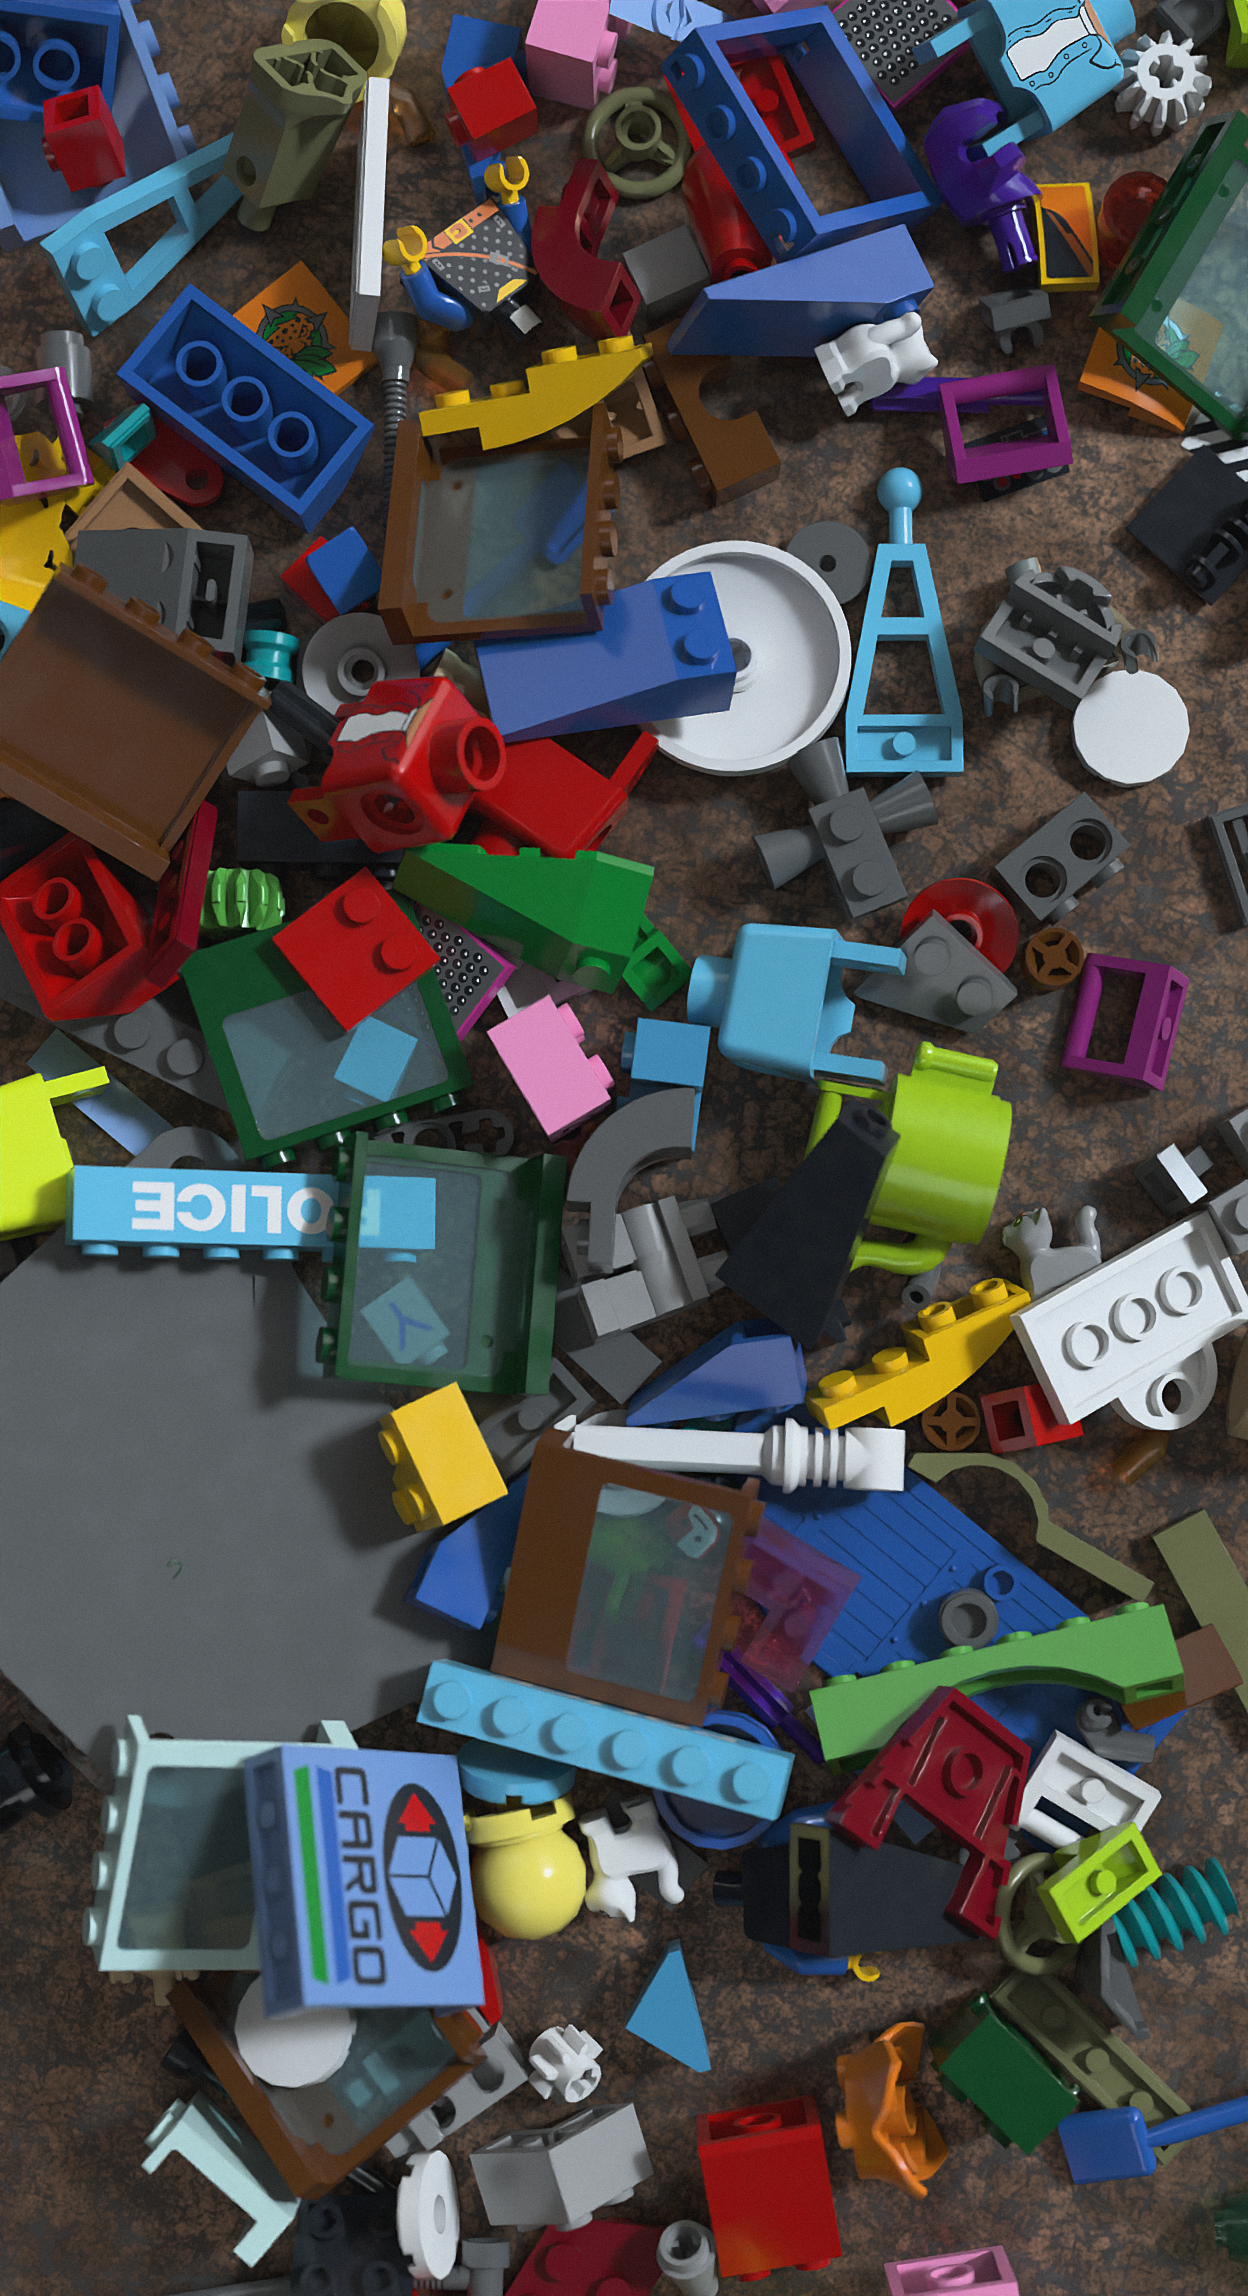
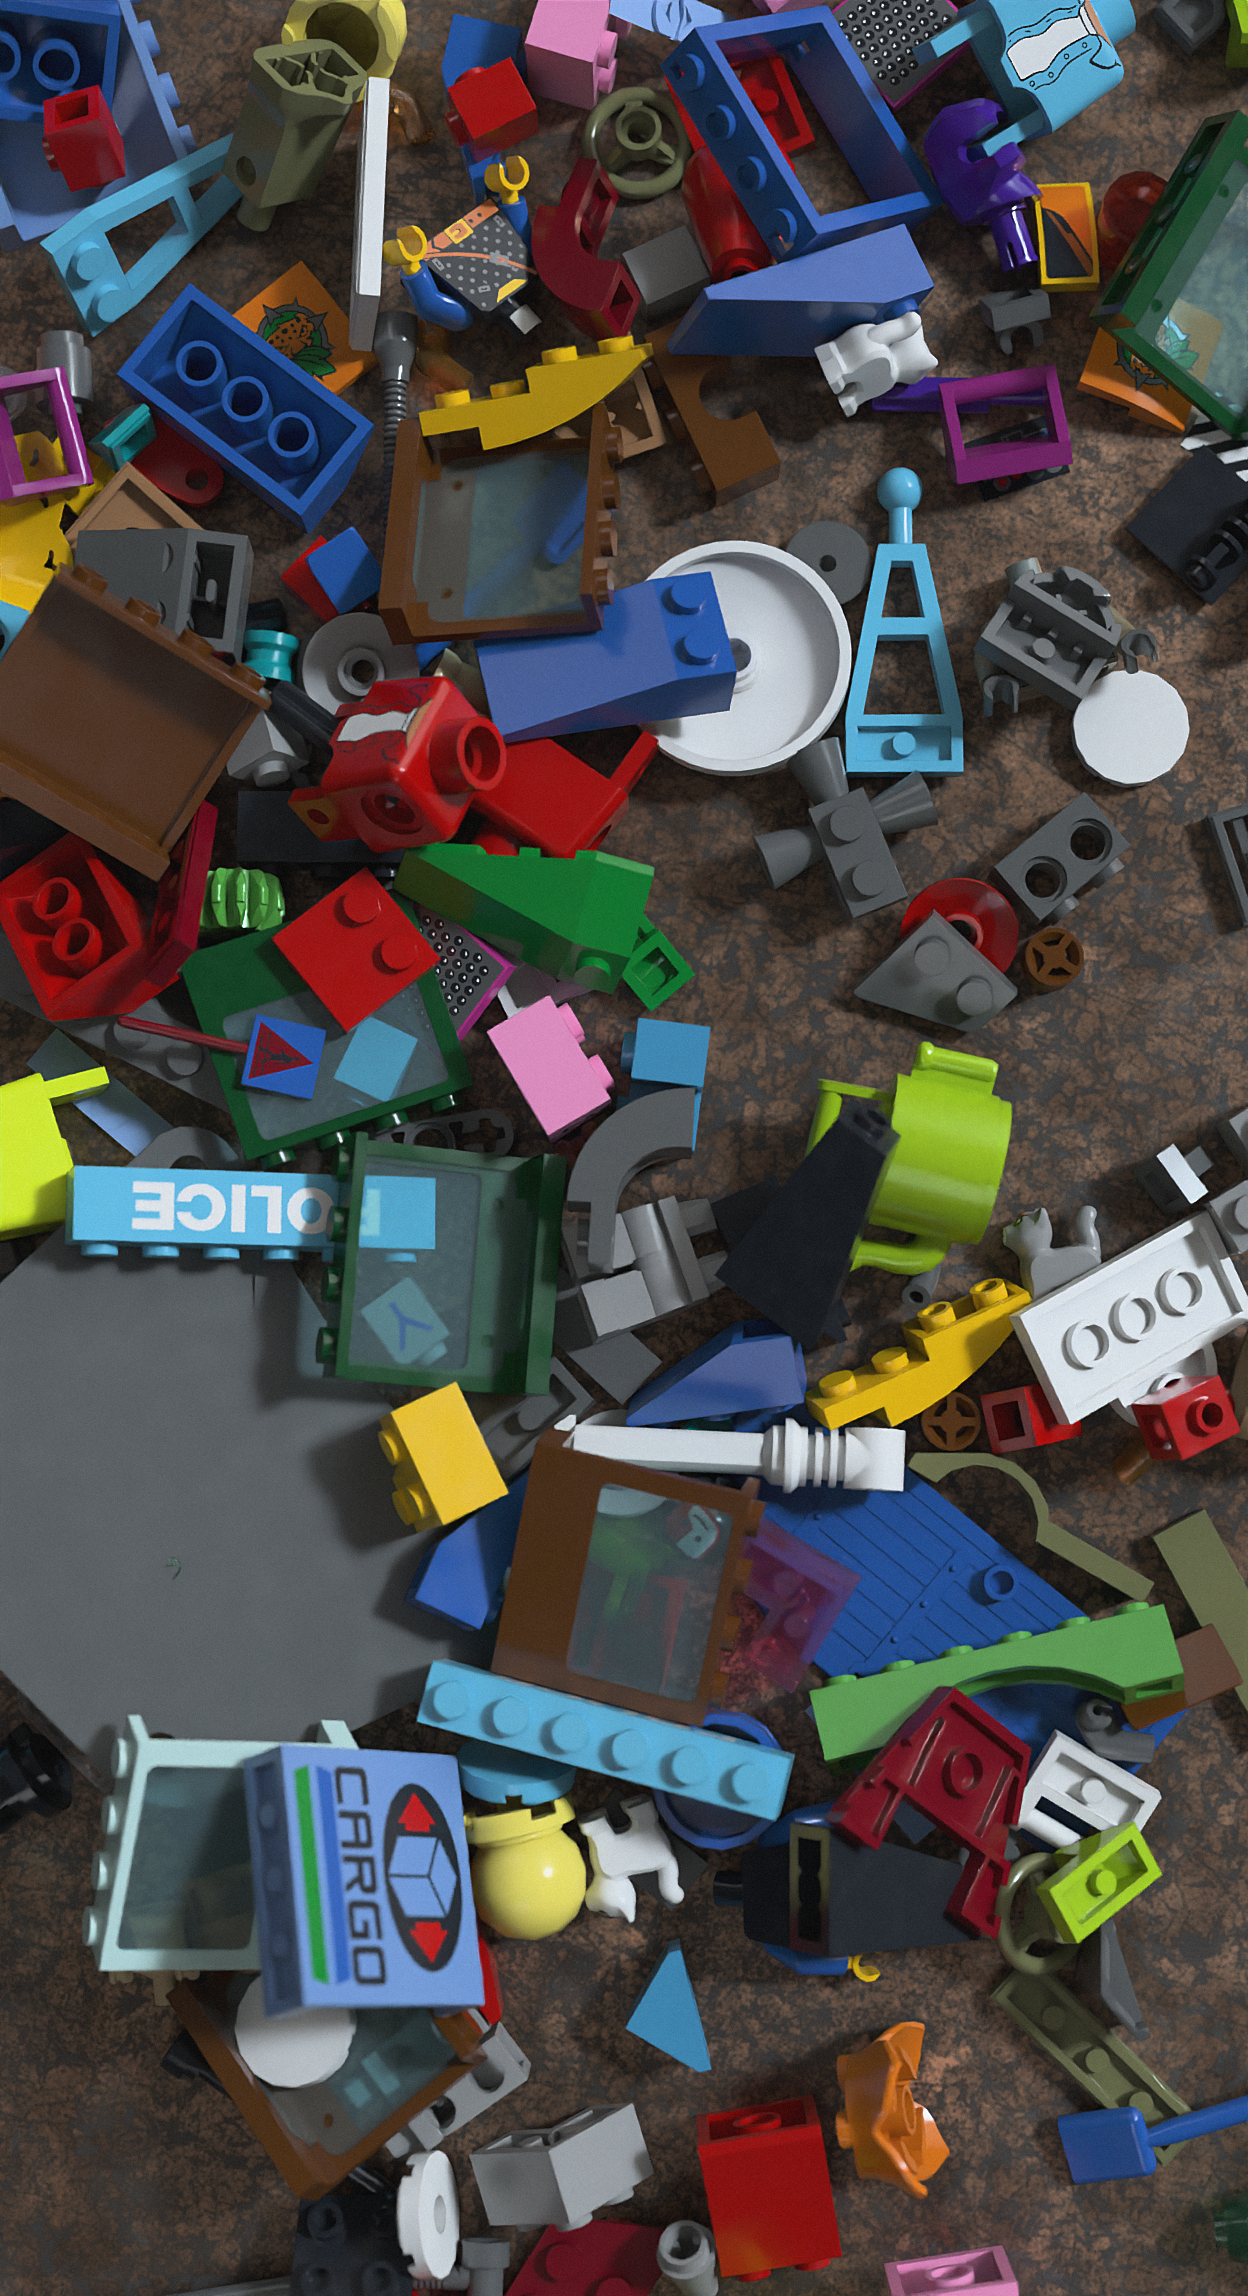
light aqua panel [141,2090,301,2267] -> none
white gear [527,2024,603,2105] -> none
dark purple axle [686,1618,825,1764] -> none
medium azure piece [687,923,907,1086] -> none
dark green brick [927,1988,1080,2156] -> none
dark grey tile [938,1588,999,1650] -> none
magenta tile [1059,953,1190,1092] -> none
teal piece [1111,1856,1240,1969] -> none
white gear [1112,29,1212,137] -> none
none -> piece [117,1014,327,1100]
none -> red brick [1130,1375,1241,1461]

